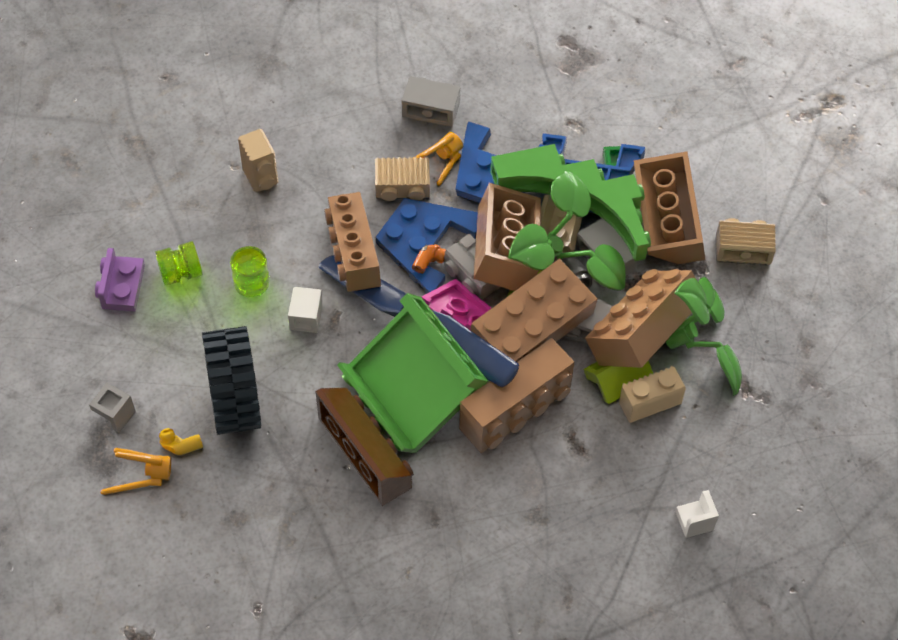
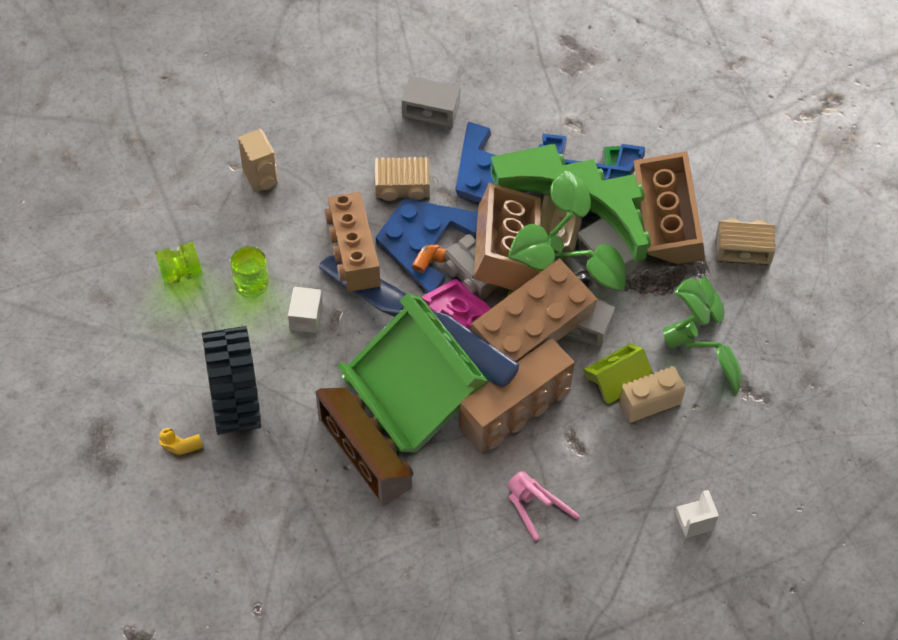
light grey panel [89,382,136,433] -> none
medium lavender bracket [95,248,145,312] -> none
light orange plant [101,448,172,495] -> none
light orange plant [414,132,463,186] -> none
medium nougat brick [585,269,696,368] -> none
none -> bright pink plant [507,471,580,541]

